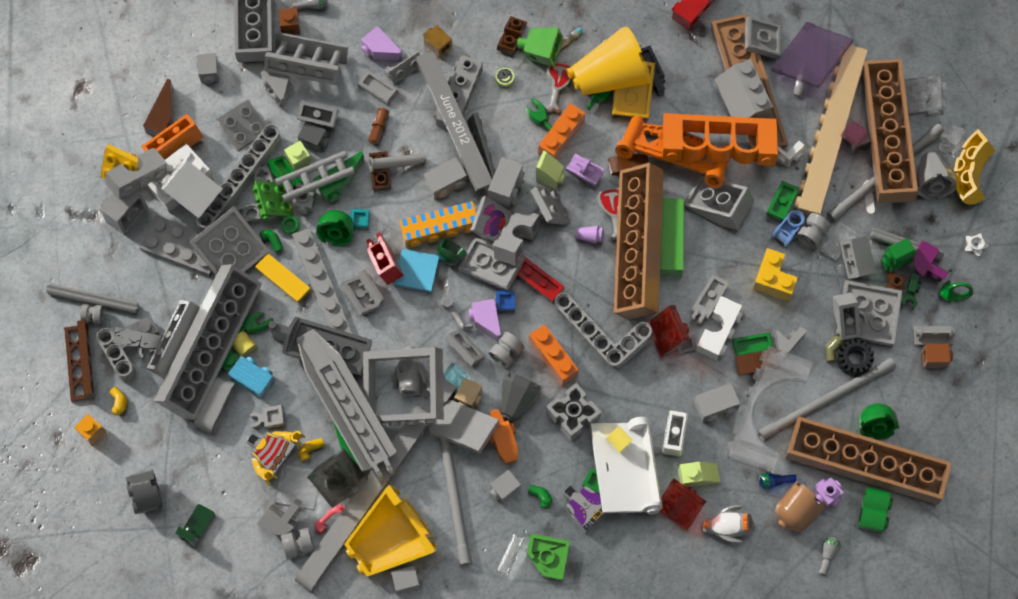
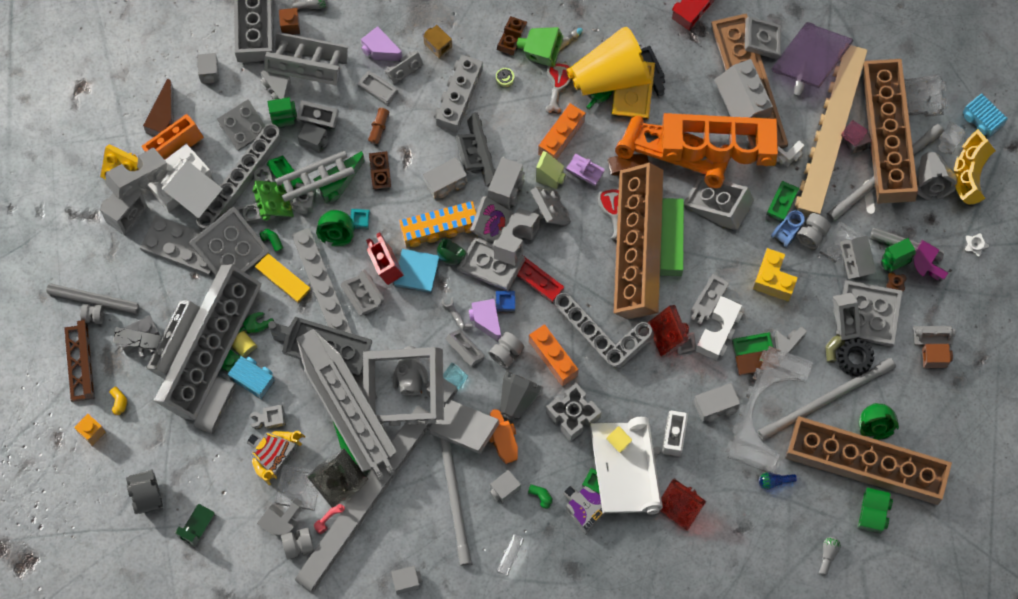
light grey beam [97,328,135,382] -> none
green tile [281,216,300,236] -> none
yellowish green brick [284,141,312,171] -> none
yellow arm [298,438,324,462] -> none
yellow cone [344,485,437,577] -> none
light grey pin [368,153,426,172] -> none
light grey tile [416,51,492,191] -> none
tan brick [454,378,482,409] -> none
green hand [526,98,552,131] -> none
bright green plate [527,534,570,581] -> none
lavender cone [575,225,604,244] -> none
yellowish green slope [678,461,721,489] -> none
animal [702,505,755,543] -> none
medium nougat cylinder [775,481,826,532] -> none
lavender brick [814,478,844,510] -> none
dark green plate [901,273,921,310] -> none
green piece [939,280,974,303] -> none
none -> green brick [267,97,298,127]
none -> medium azure brick [963,93,1008,138]

